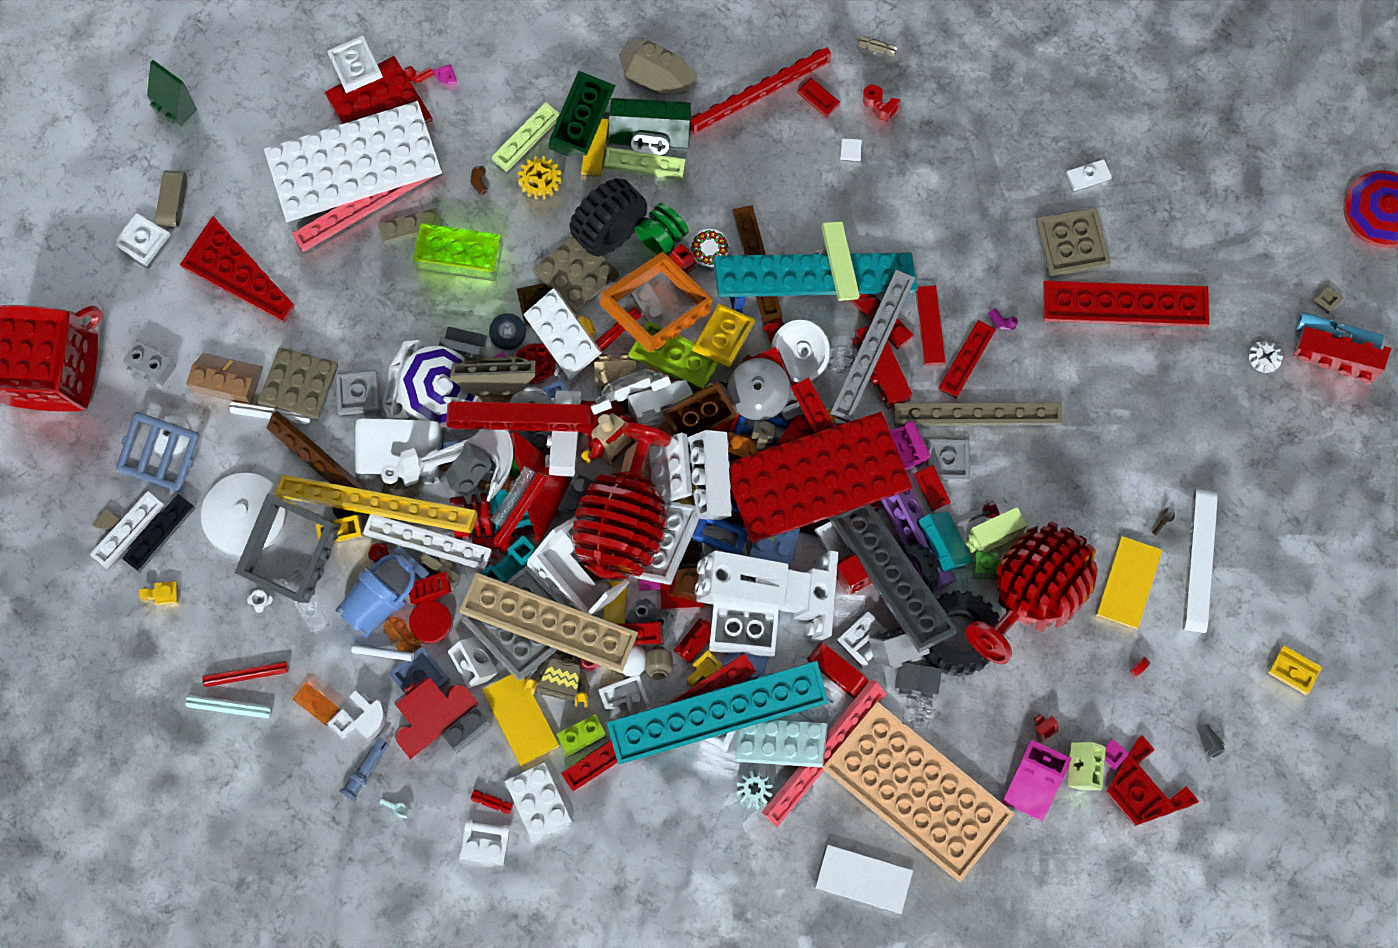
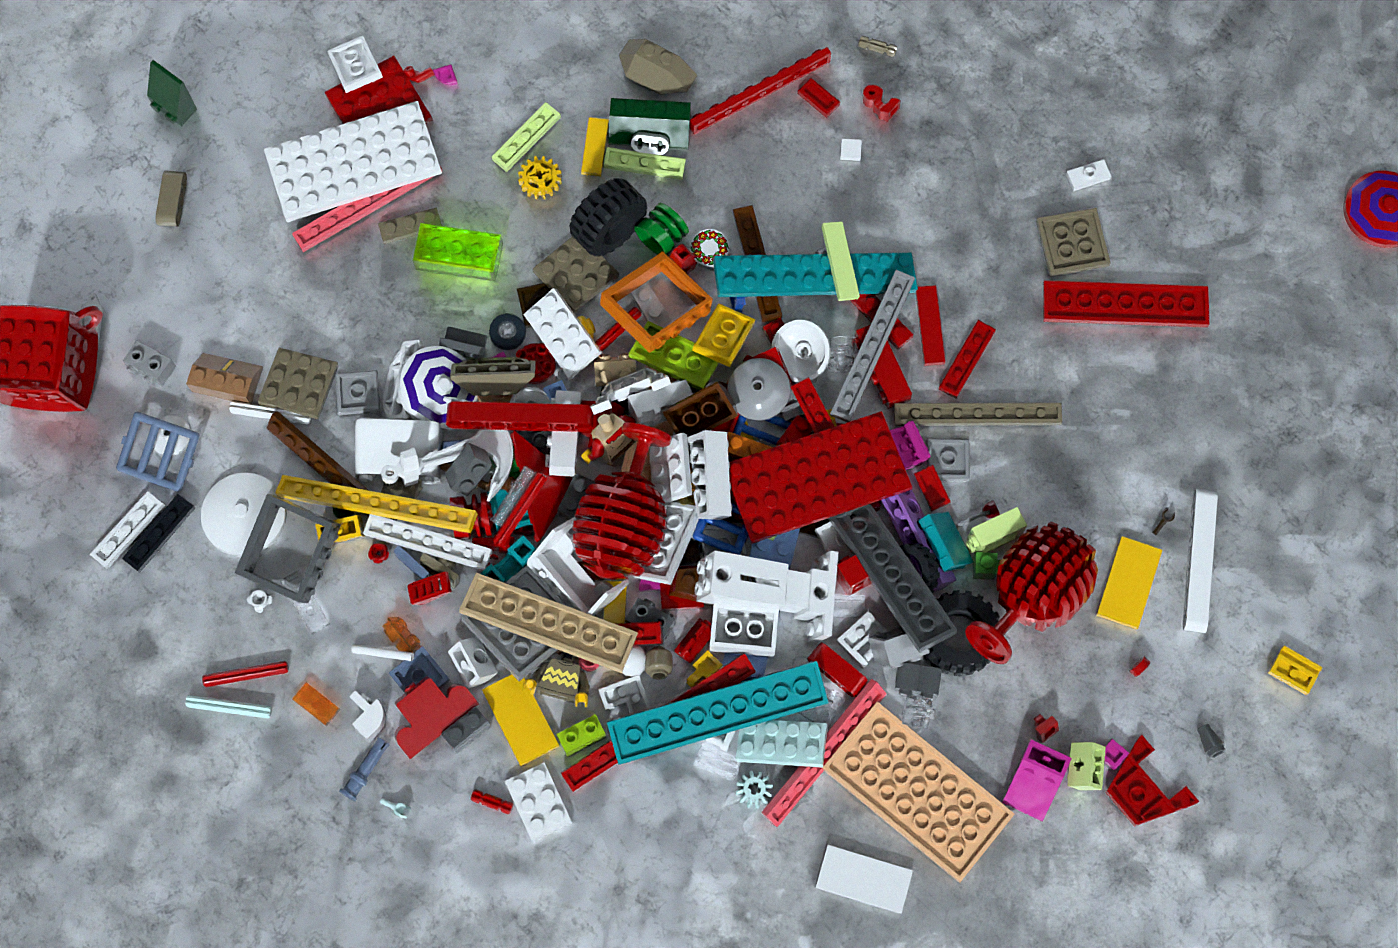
dark tan tile [92,508,121,530] -> none
white plate [112,212,171,266] -> none
yellow plate [139,581,178,606] -> none
red wing [180,216,295,323] -> none
white tile [327,708,355,739] -> none
medium blue piece [335,554,415,638] -> none
red tile [409,600,452,645] -> none
white plate [460,818,511,865] -> none
reddish brown arm [470,166,488,196] -> none
dark green slope [548,71,616,156] -> none
dark tan plate [751,420,776,451] -> none
magenta arm [988,308,1018,331] -> none
white gear [1248,340,1283,373] -> none
red wedge [1293,327,1392,384] -> none
medium azure piece [1296,312,1384,349] -> none
dark tan tile [1313,285,1343,314] -> none

